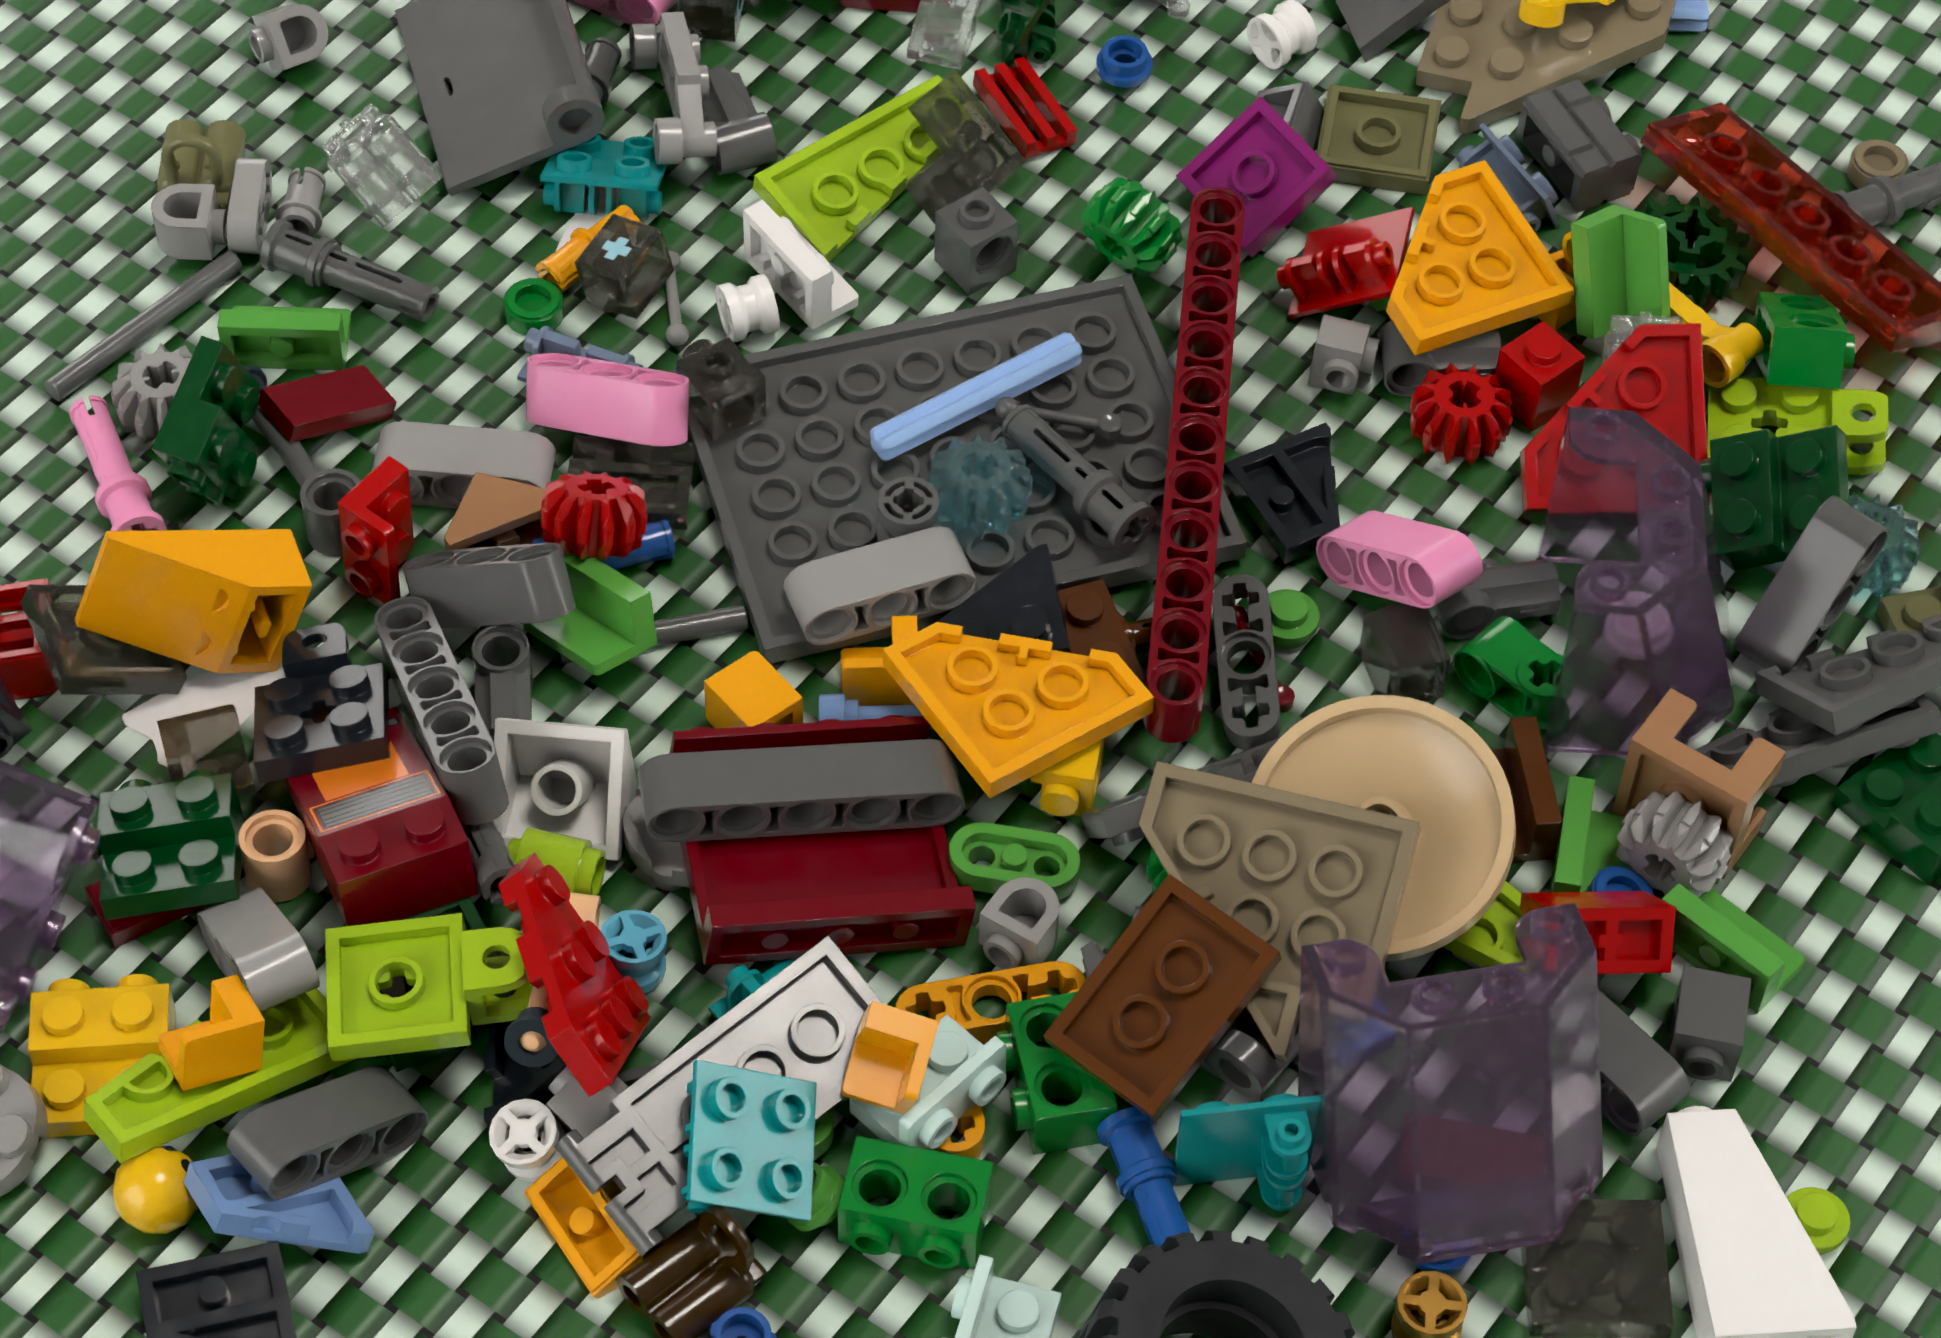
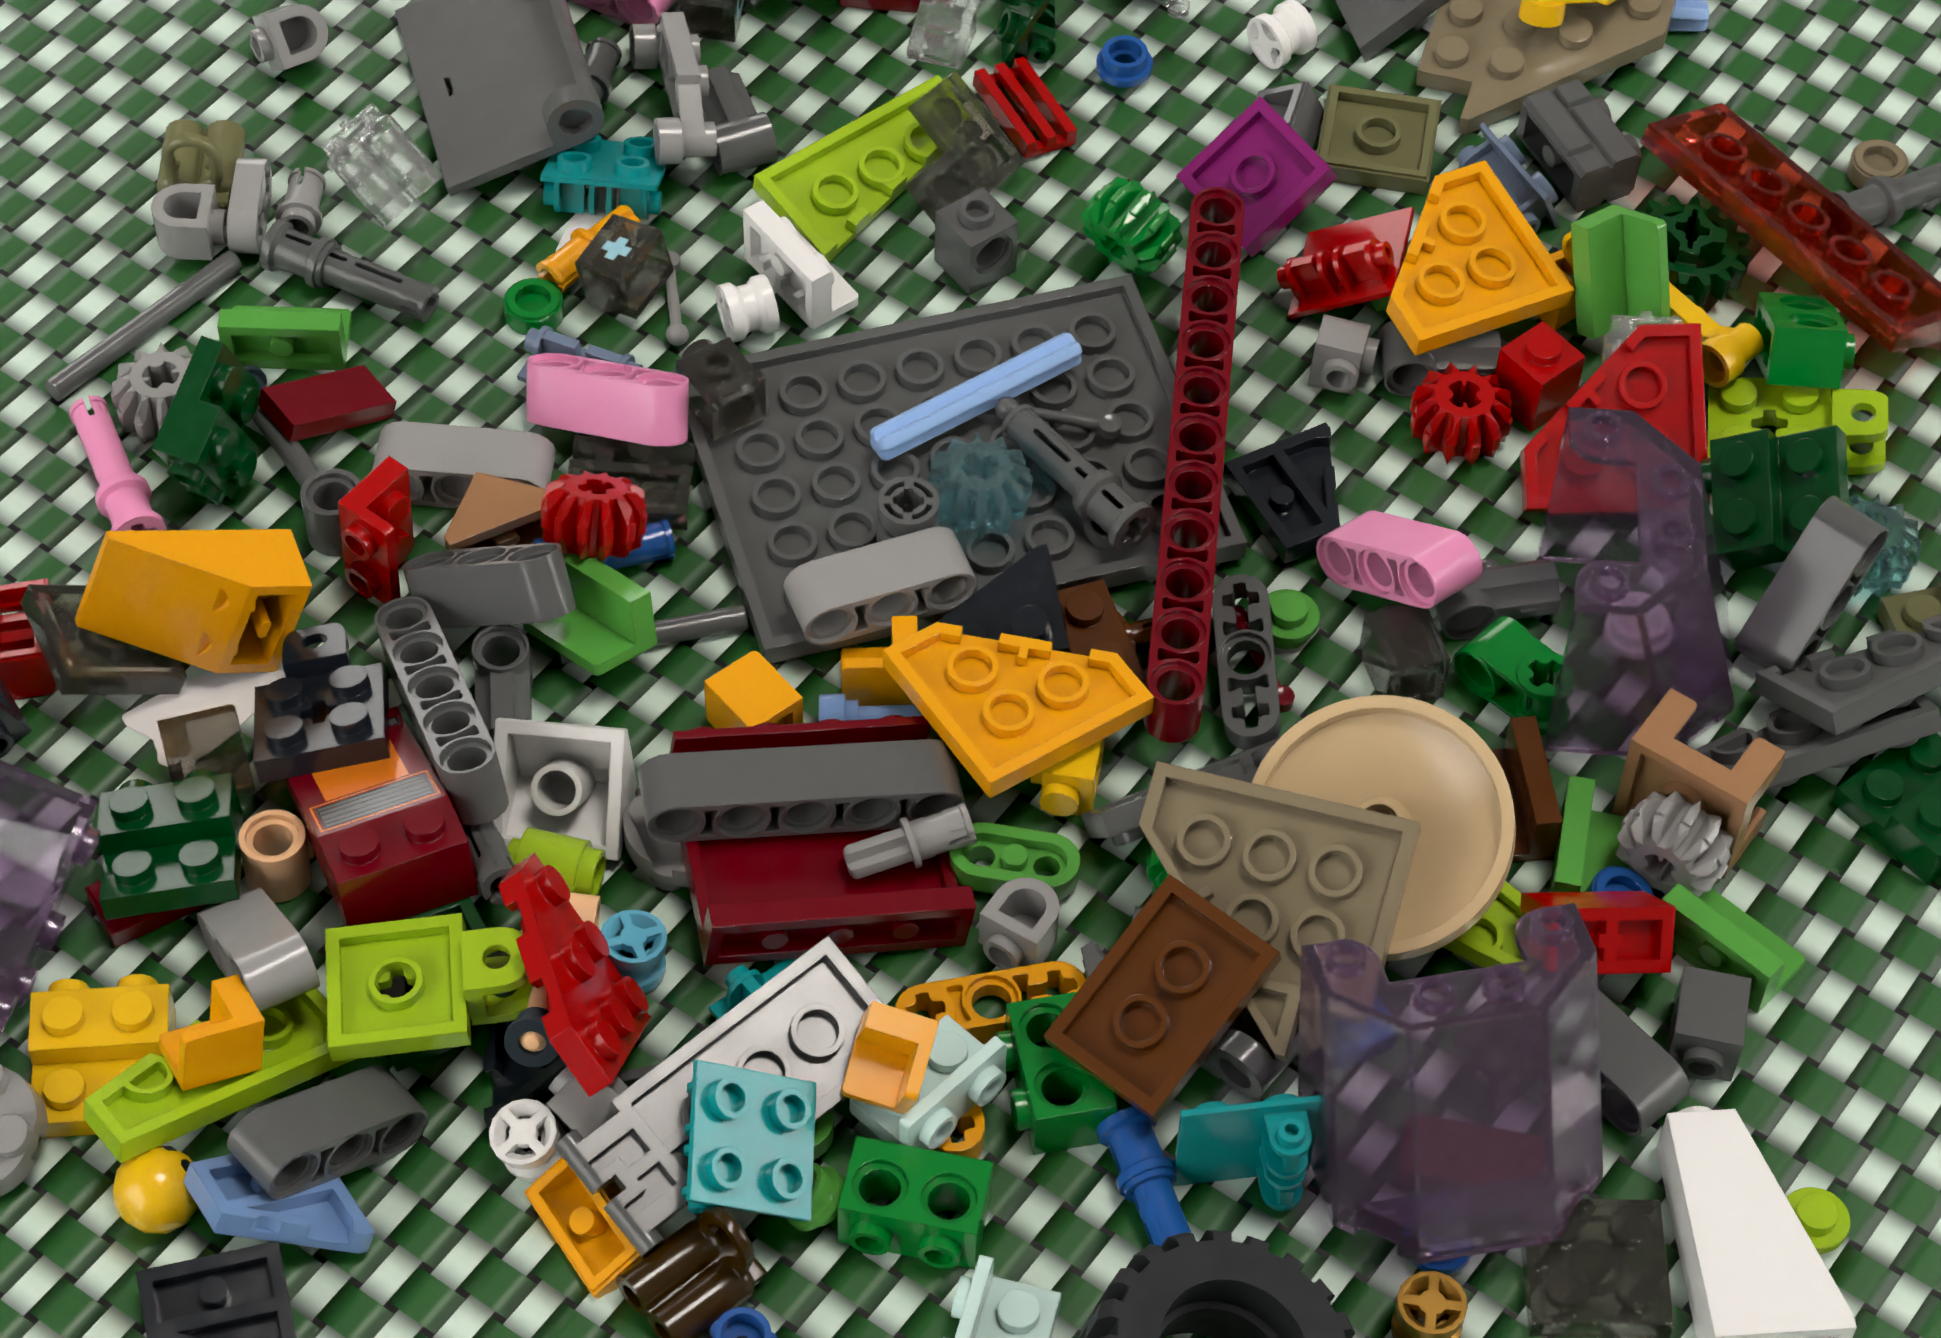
none -> light grey axle [843,802,977,879]

